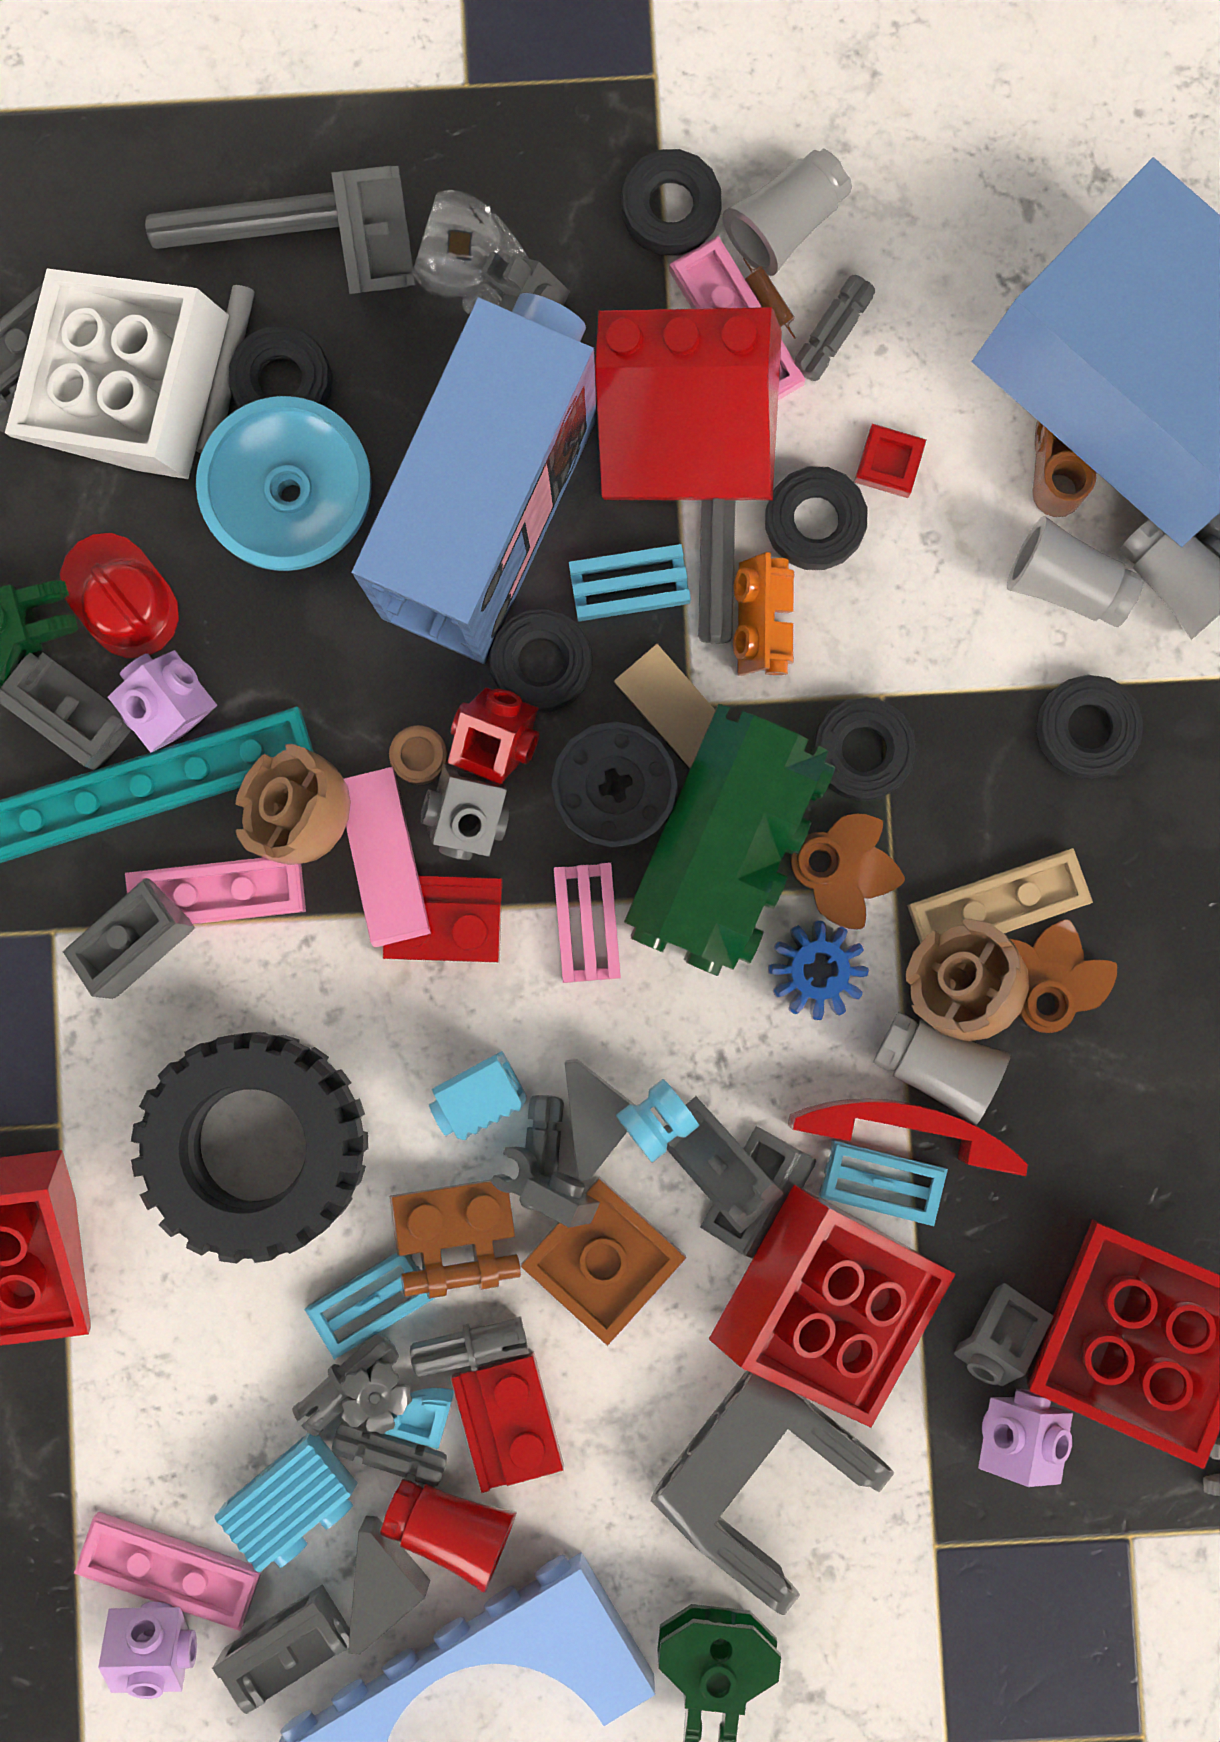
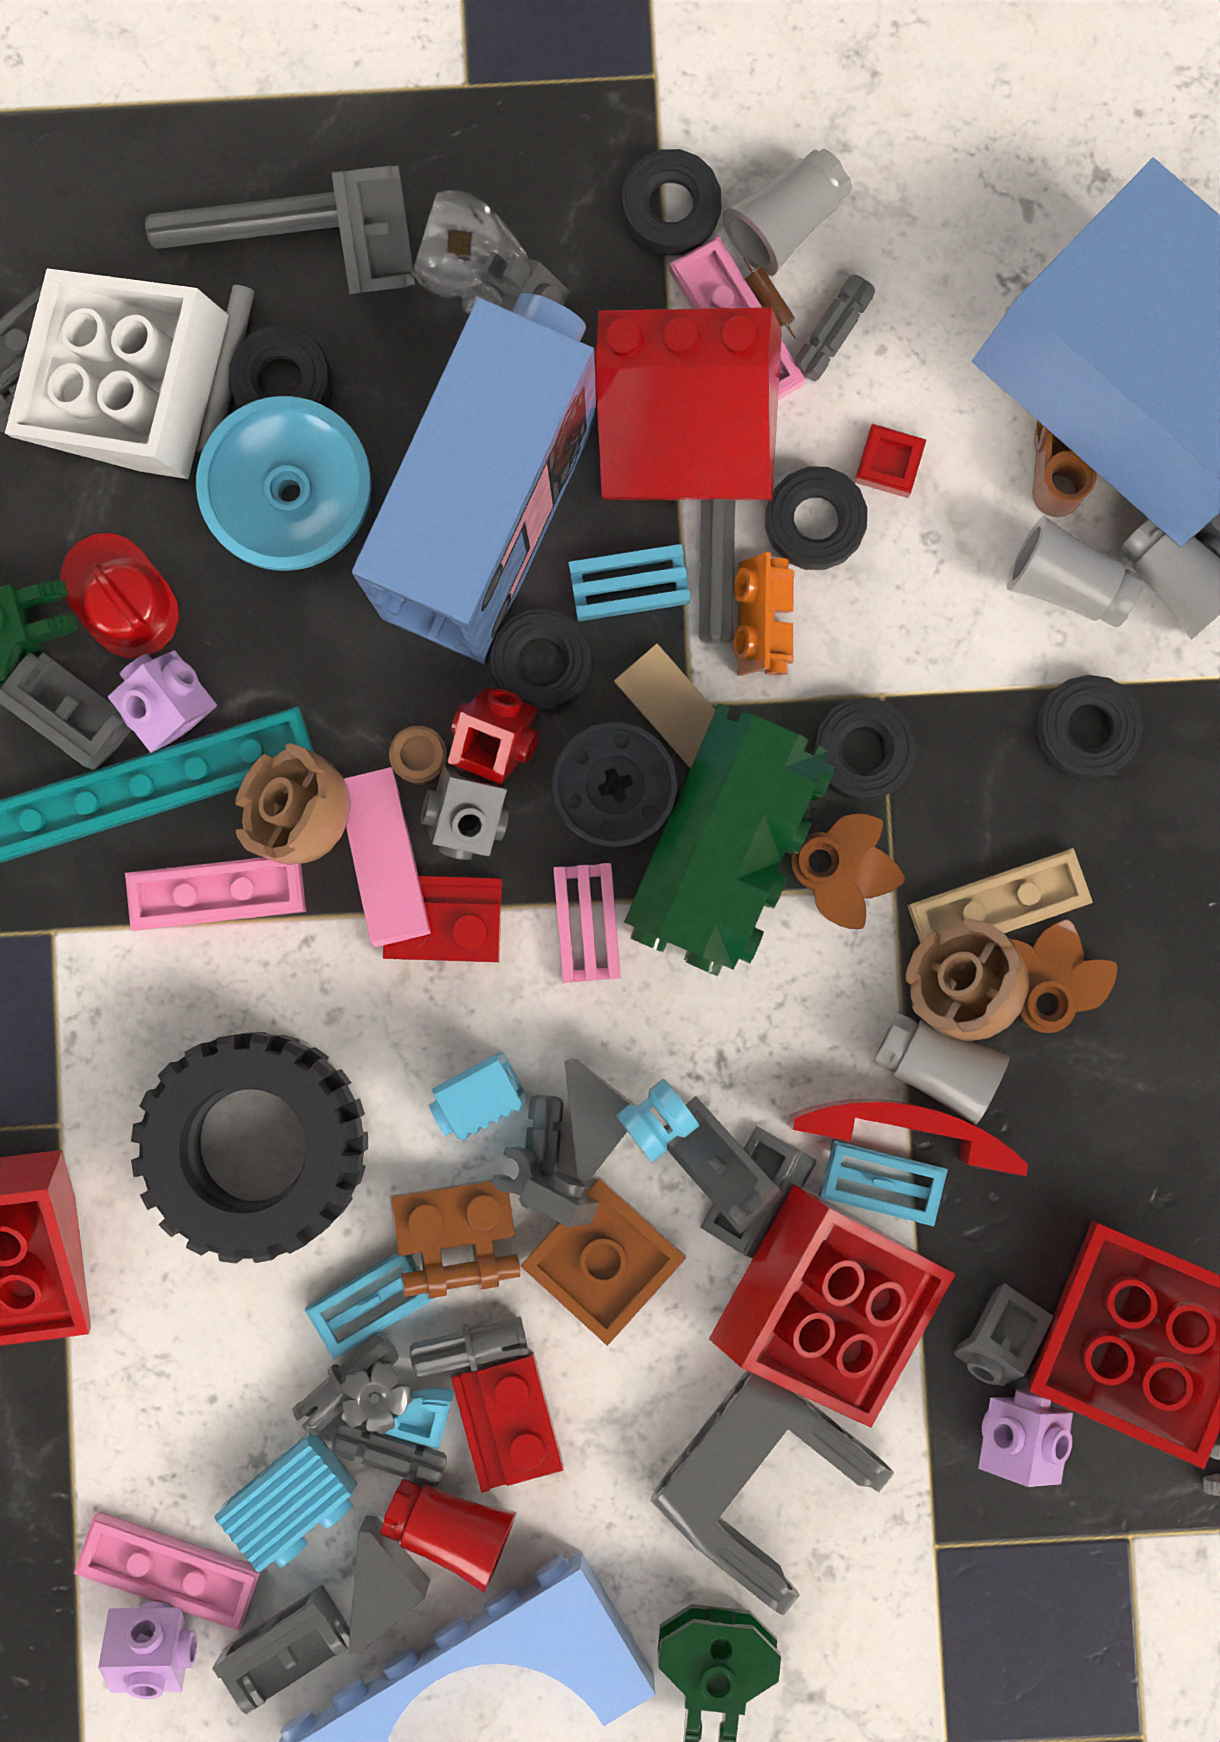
dark grey slope [62,878,195,999] -> none
blue gear [768,921,869,1020] -> none

